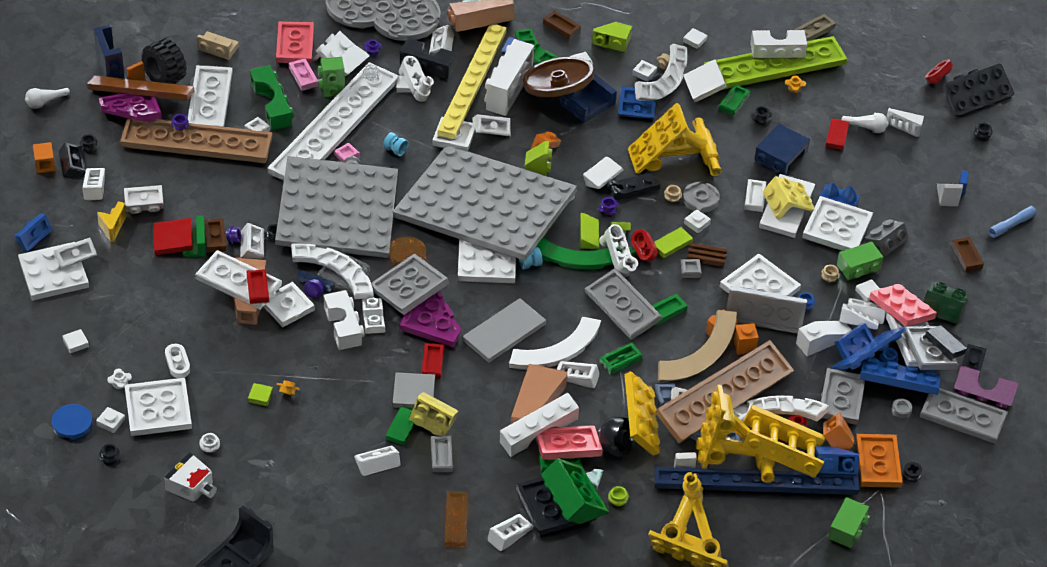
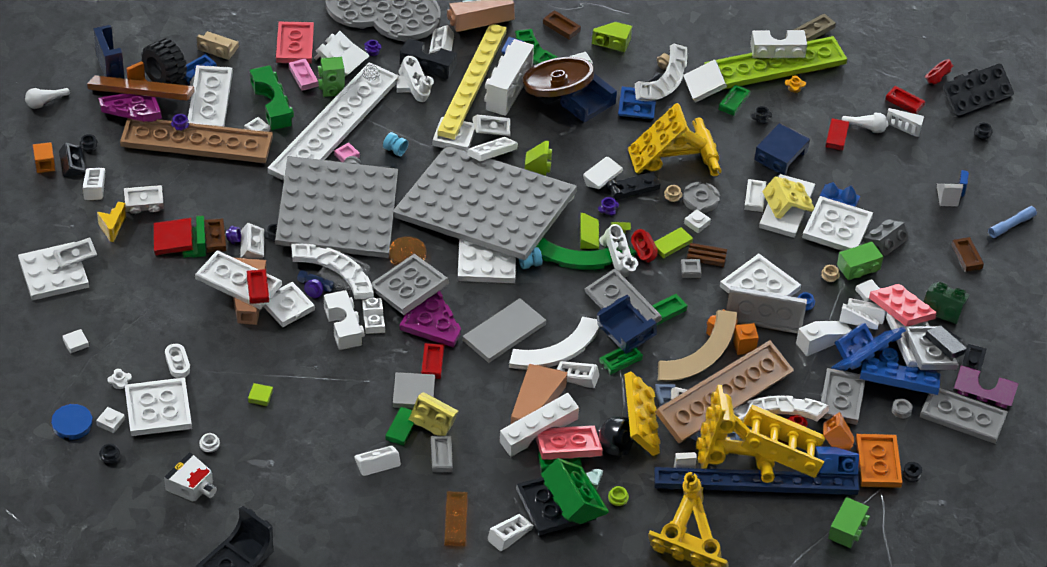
blue tile [14,213,53,252] -> none
light orange plate [276,380,300,395] -> none
orange bracket [531,131,561,149] -> none
white plate [633,60,657,82] -> none
white tile [683,28,708,49] -> none
none -> blue tile [183,54,217,84]
none -> white tile [467,137,518,161]
none -> dark blue panel [597,295,657,354]
none -> red tile [885,86,925,114]

